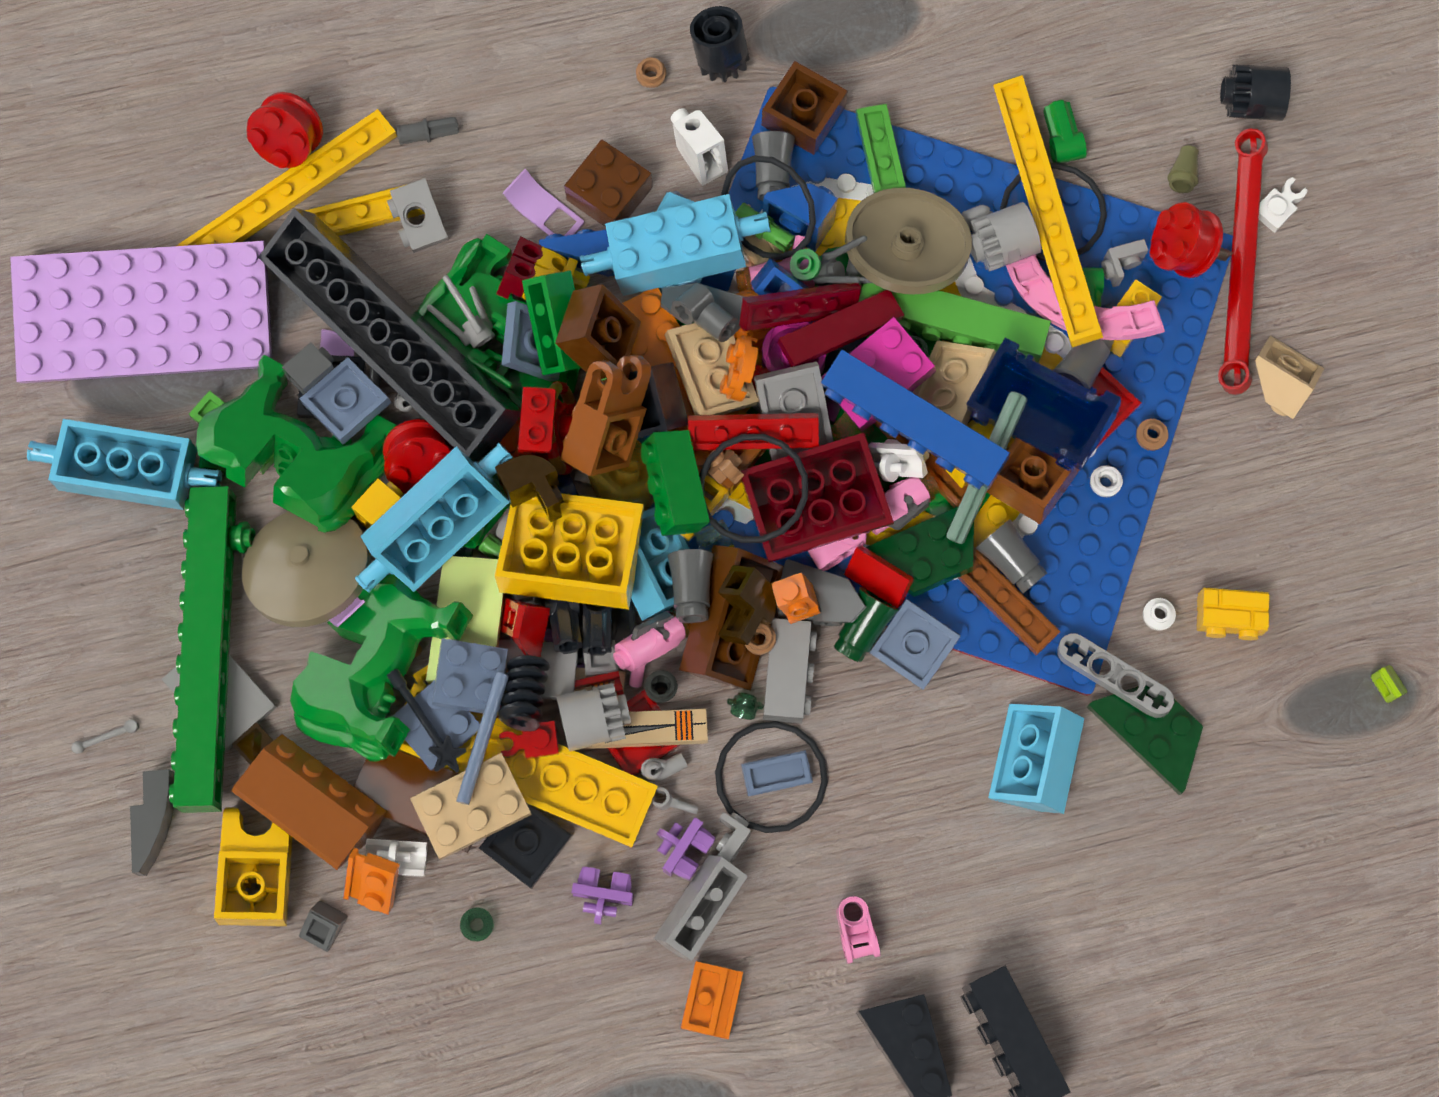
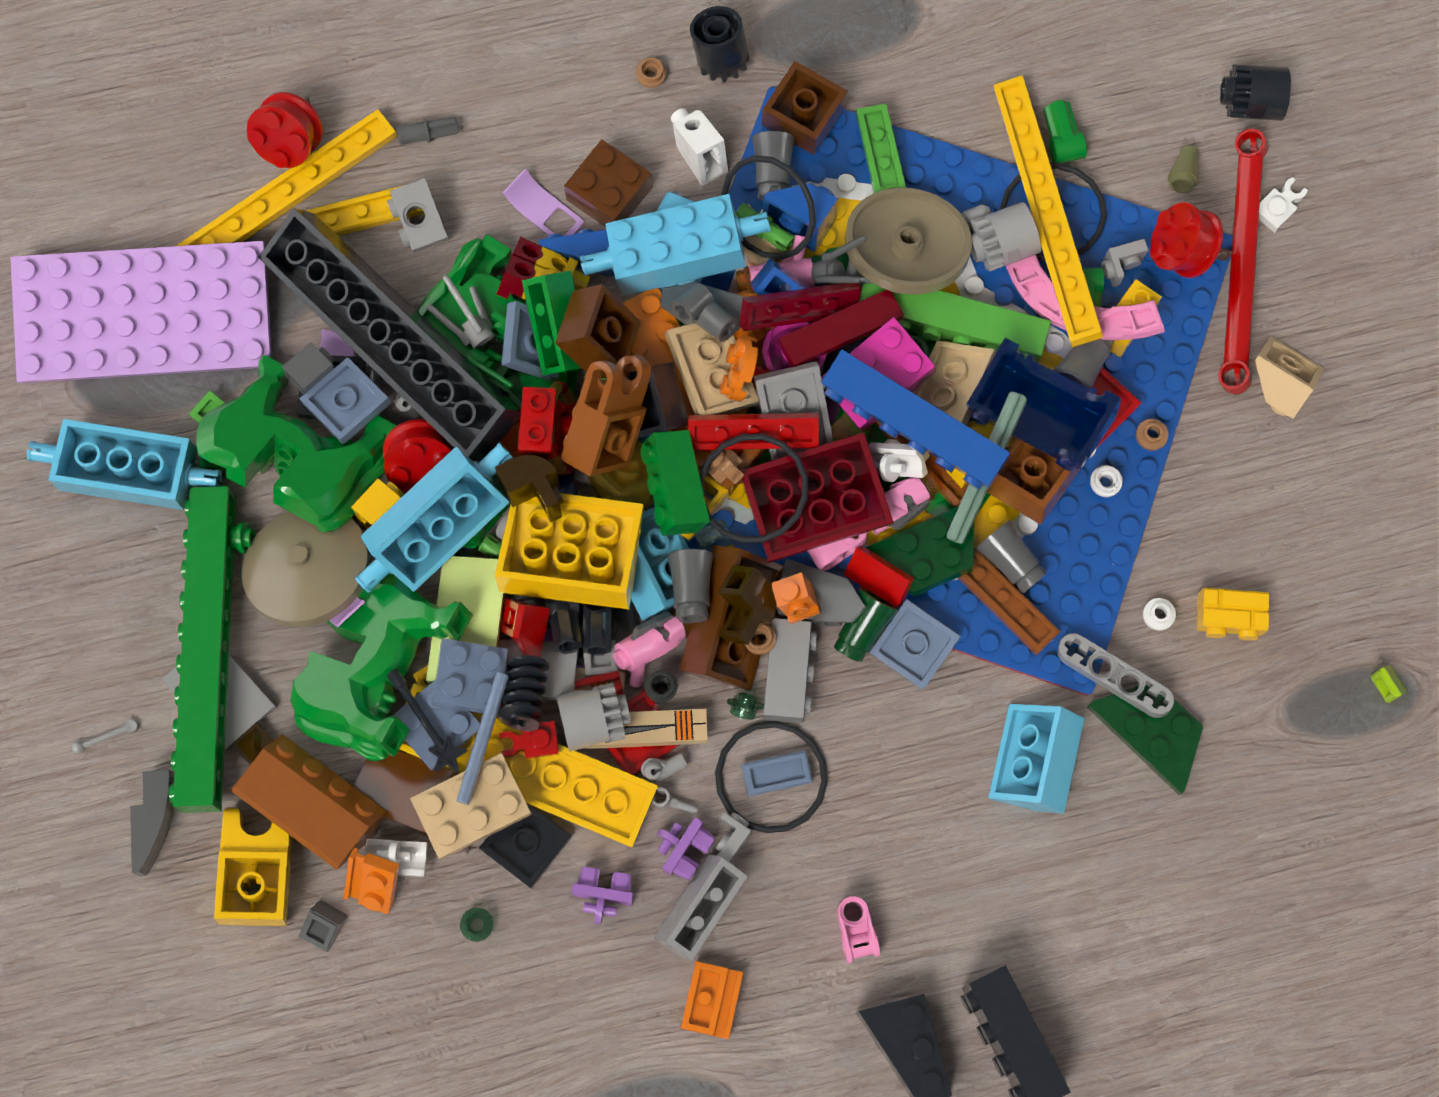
green plate [790,249,821,281] -> none

